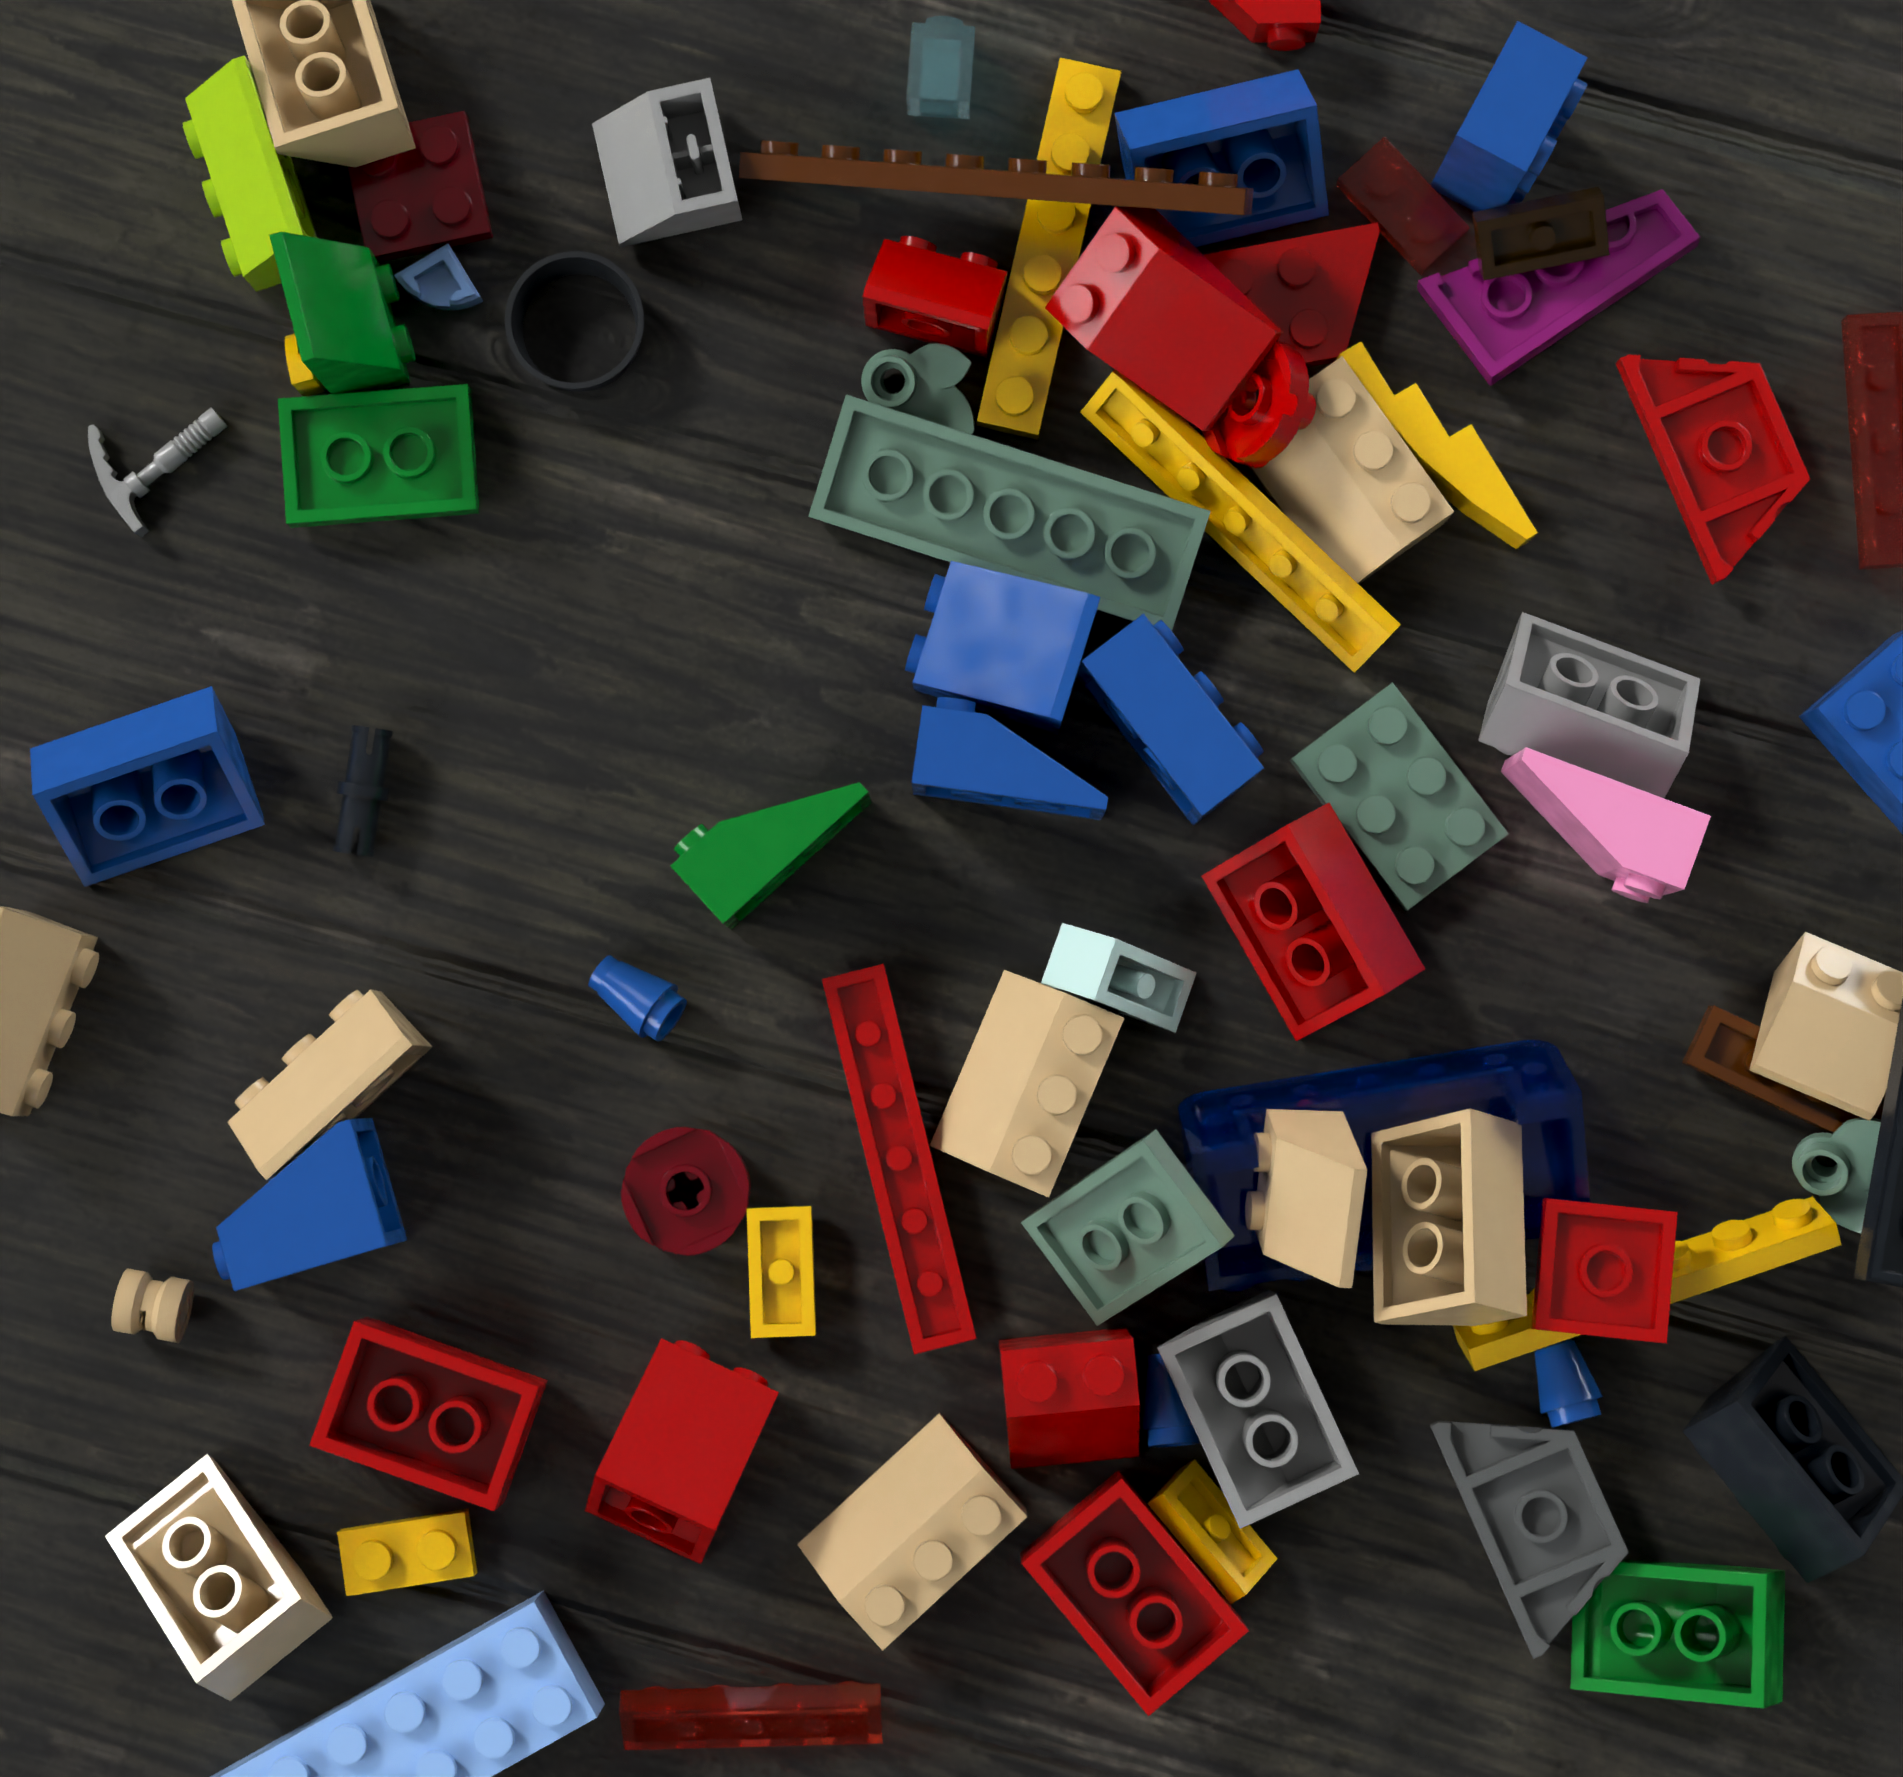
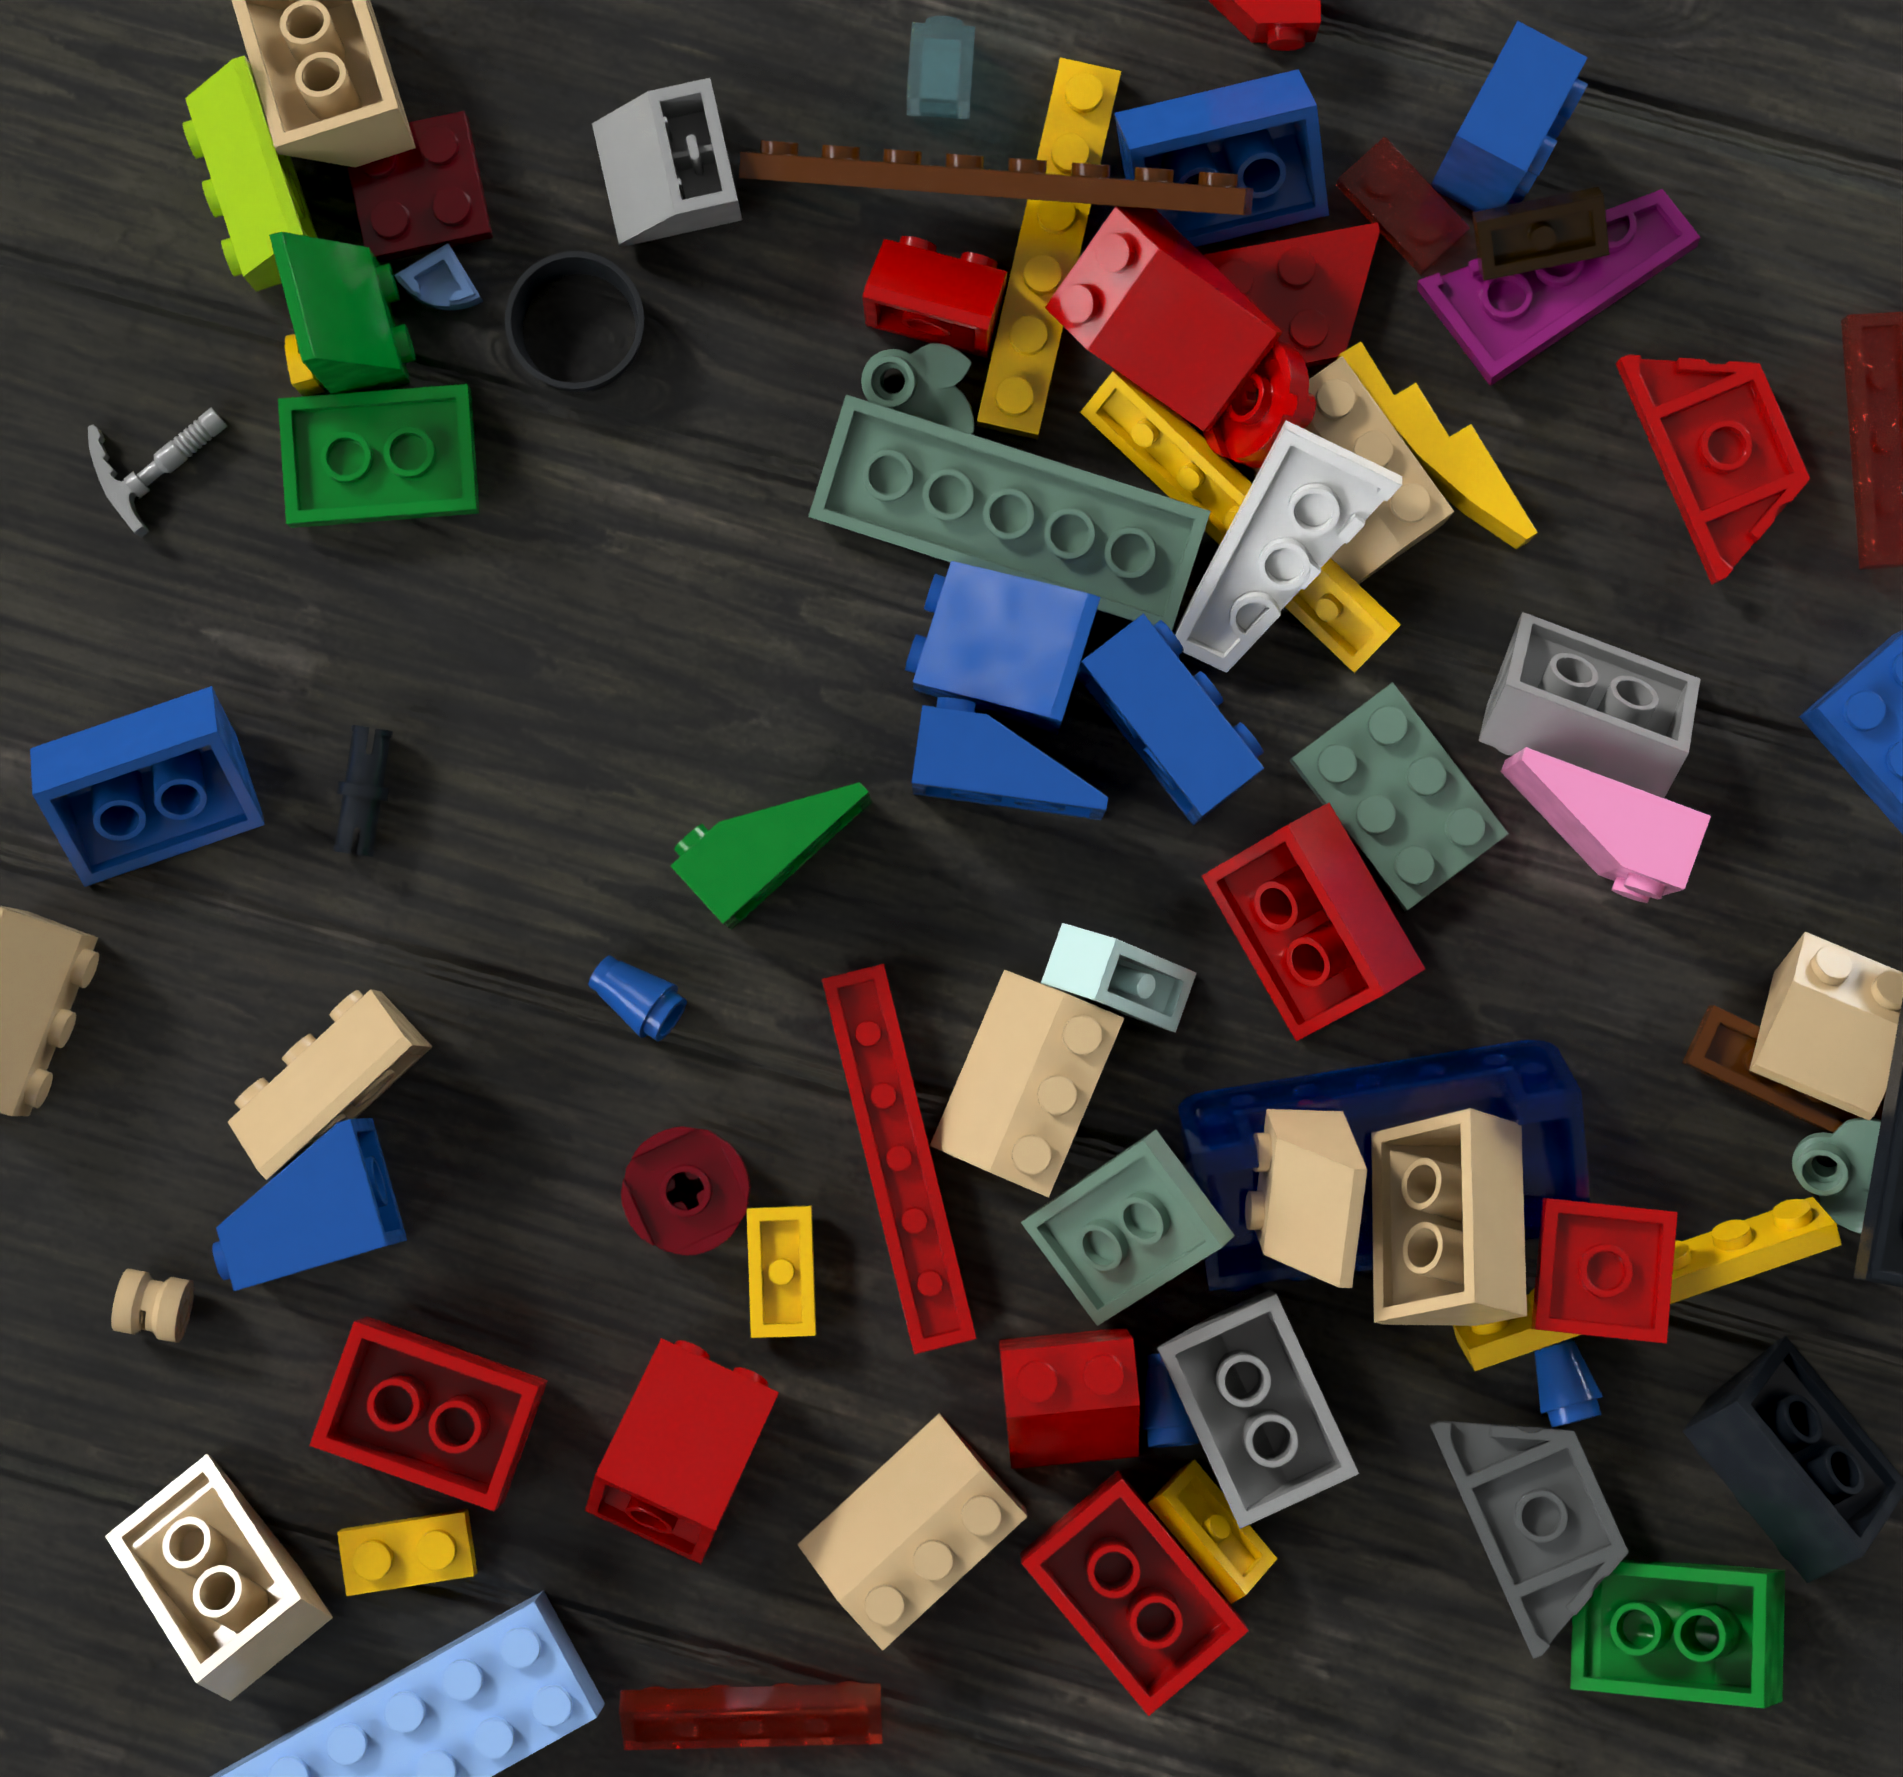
none -> white wing [1174,421,1403,673]

